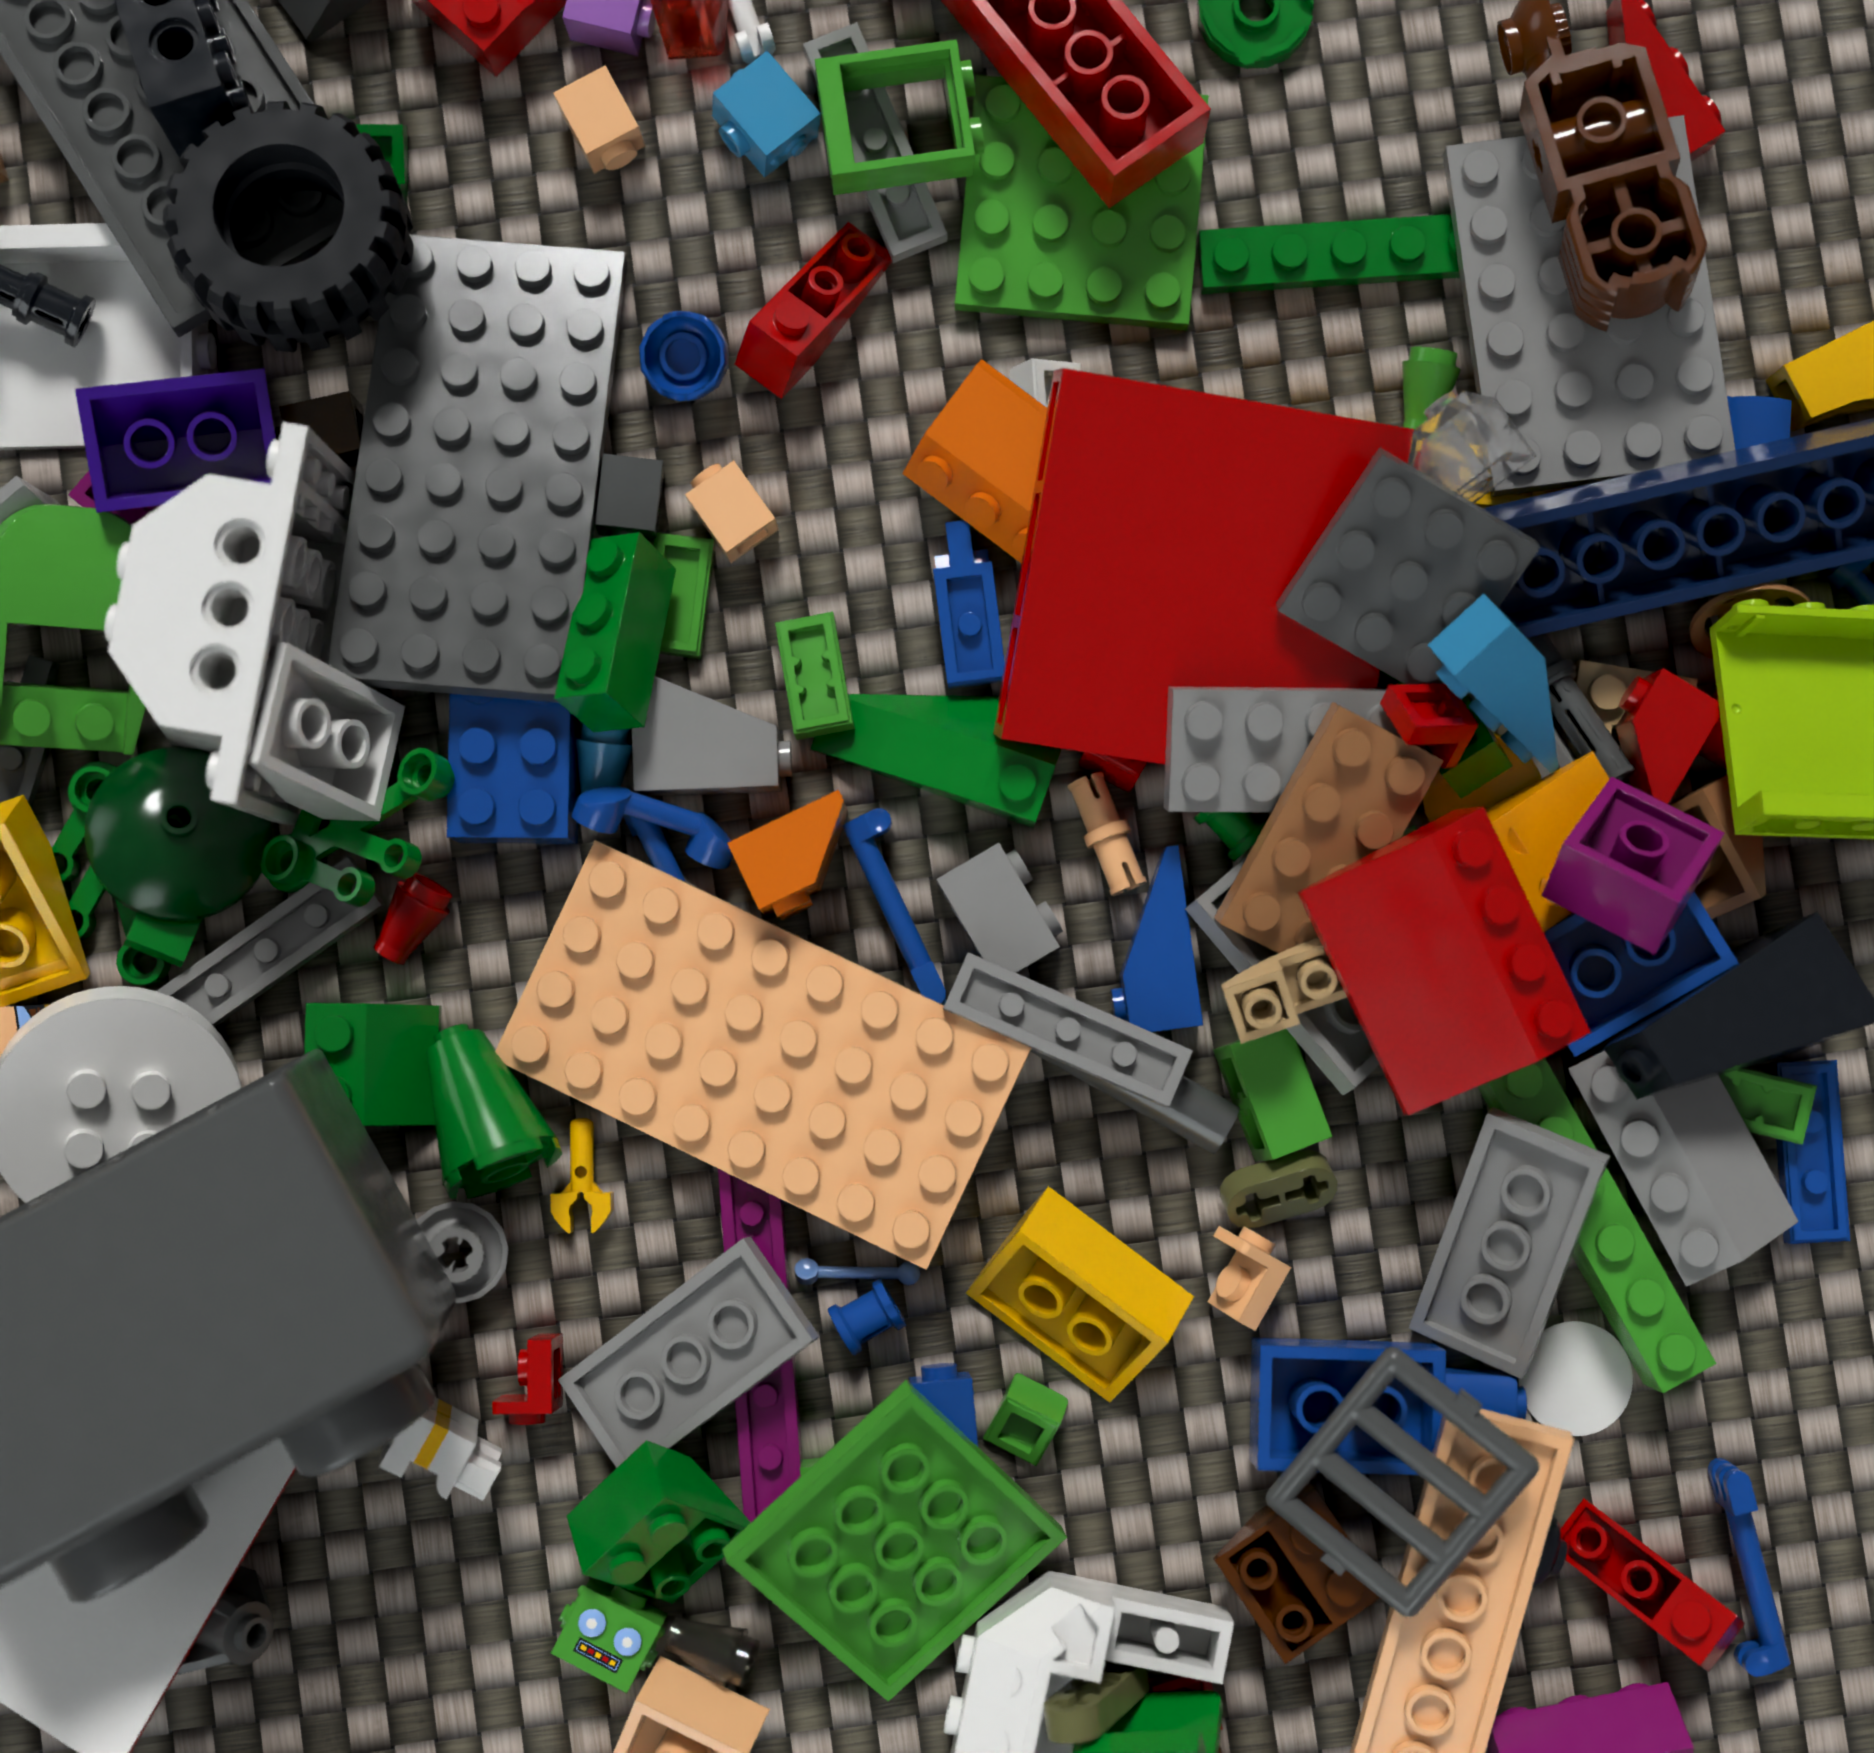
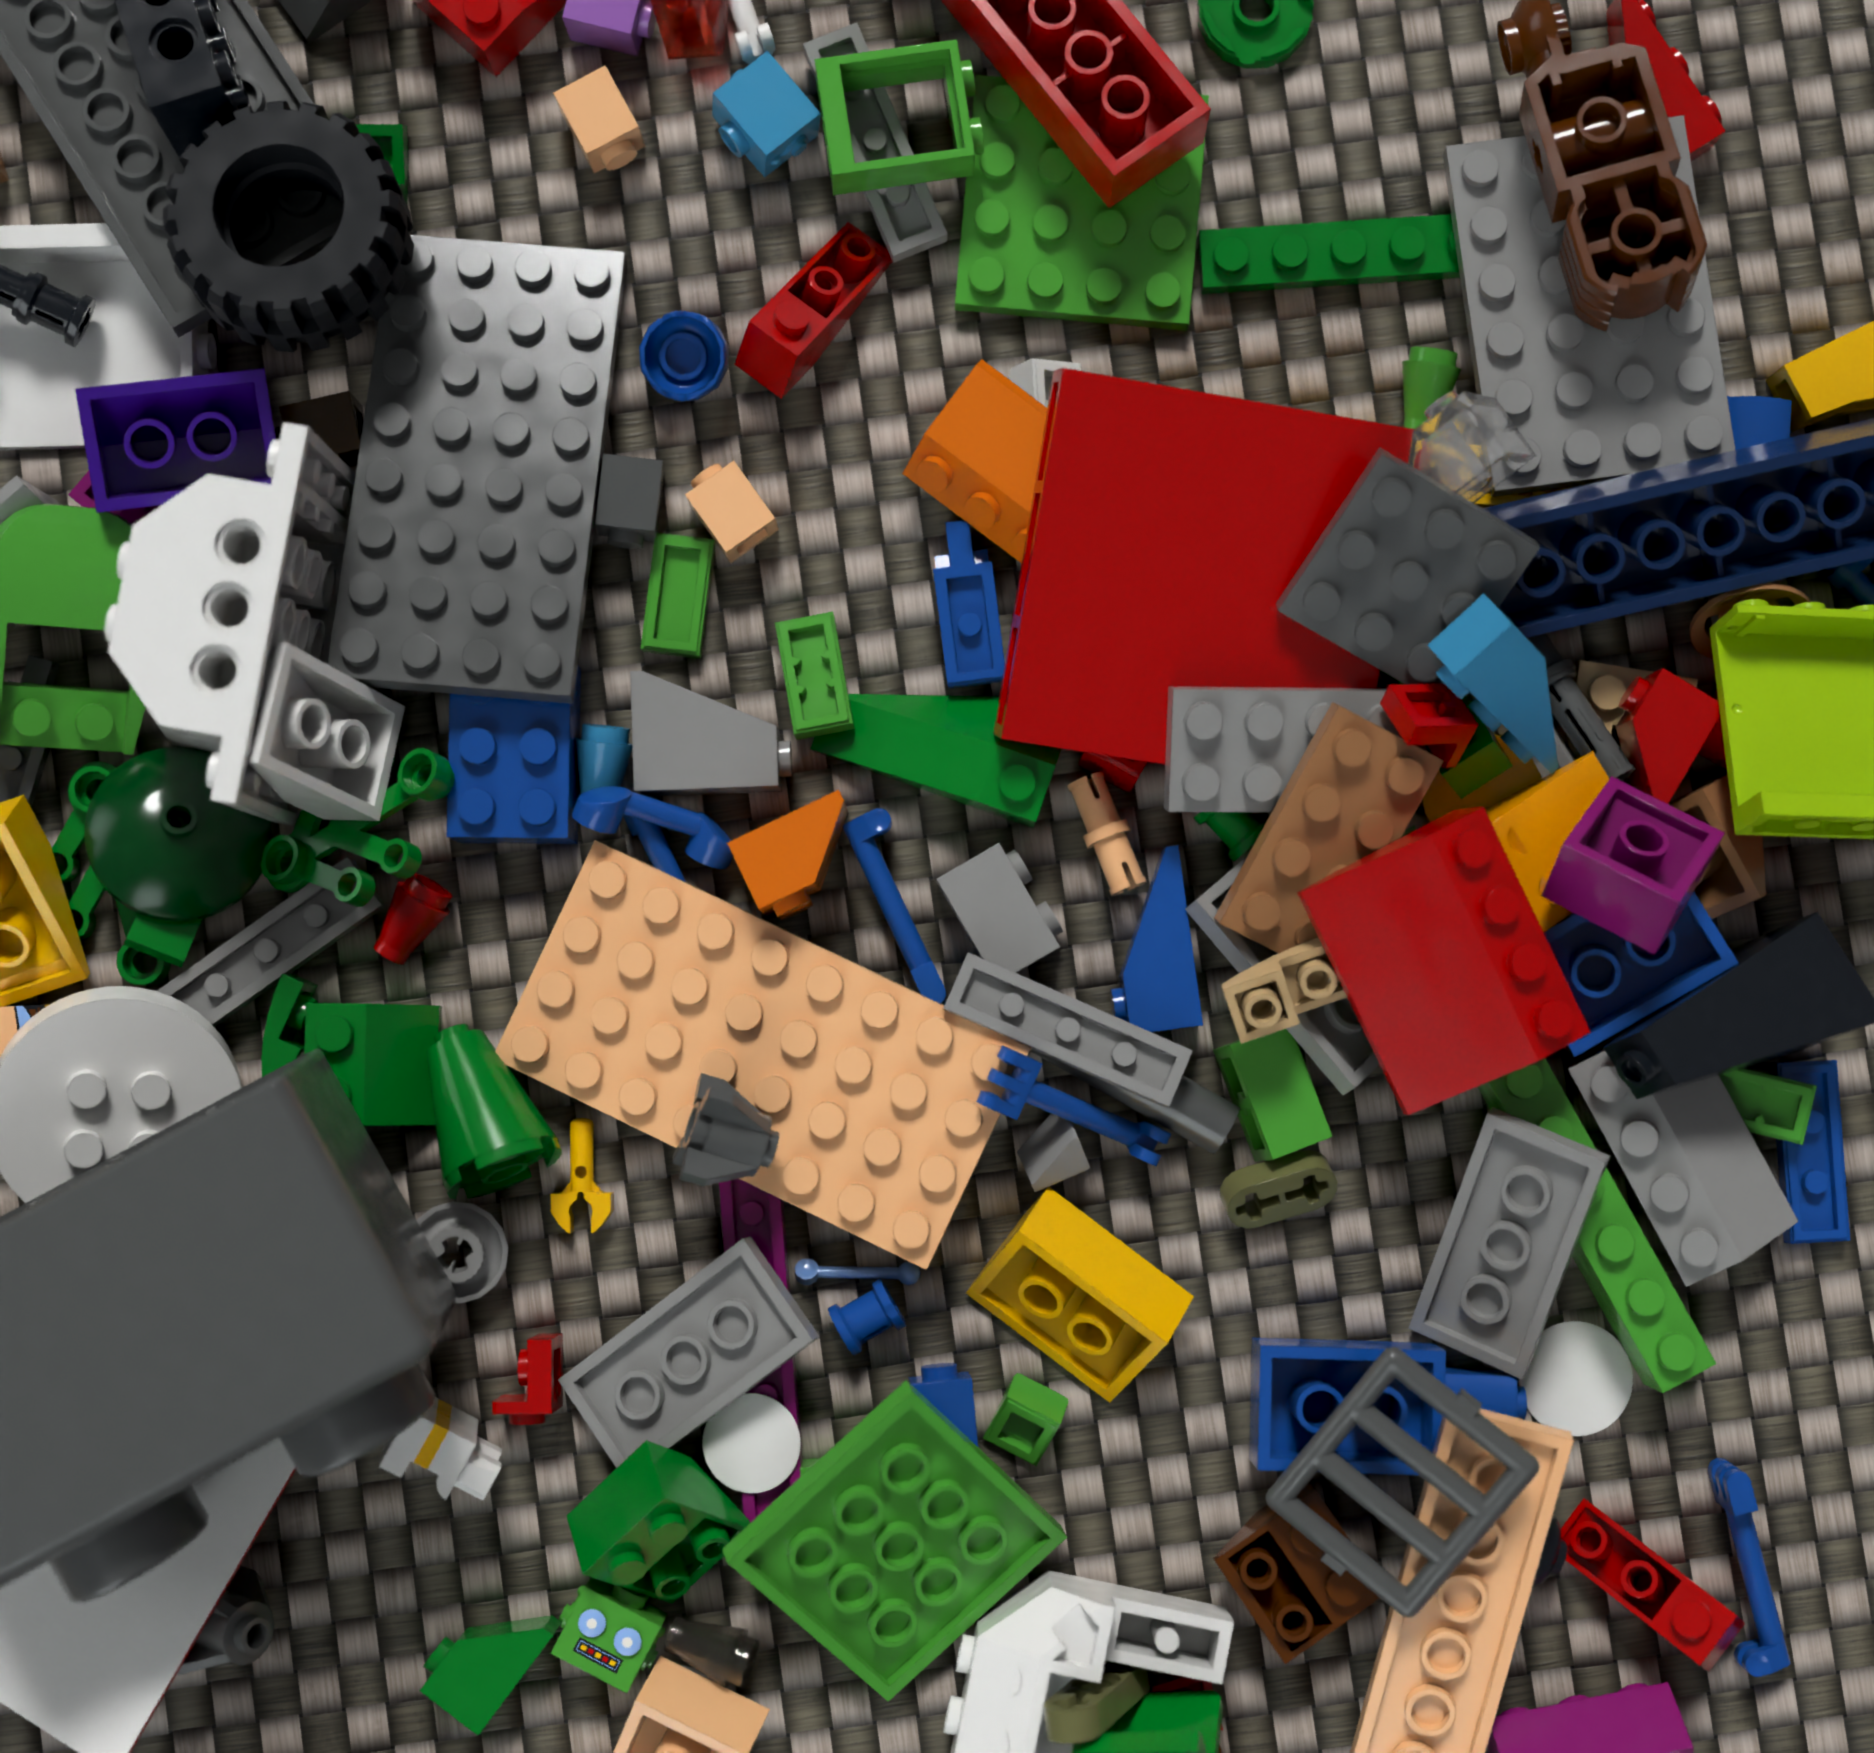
green brick [554,532,676,732] -> none
light nougat bracket [1207,1226,1291,1331] -> none
none -> green slope [261,974,318,1077]
none -> green slope [419,1615,562,1736]
none -> dark grey brick [672,1073,779,1186]
none -> white sticker [702,1393,801,1493]
none -> blue hinge [976,1045,1172,1167]
none -> light grey slope [1017,1114,1090,1192]

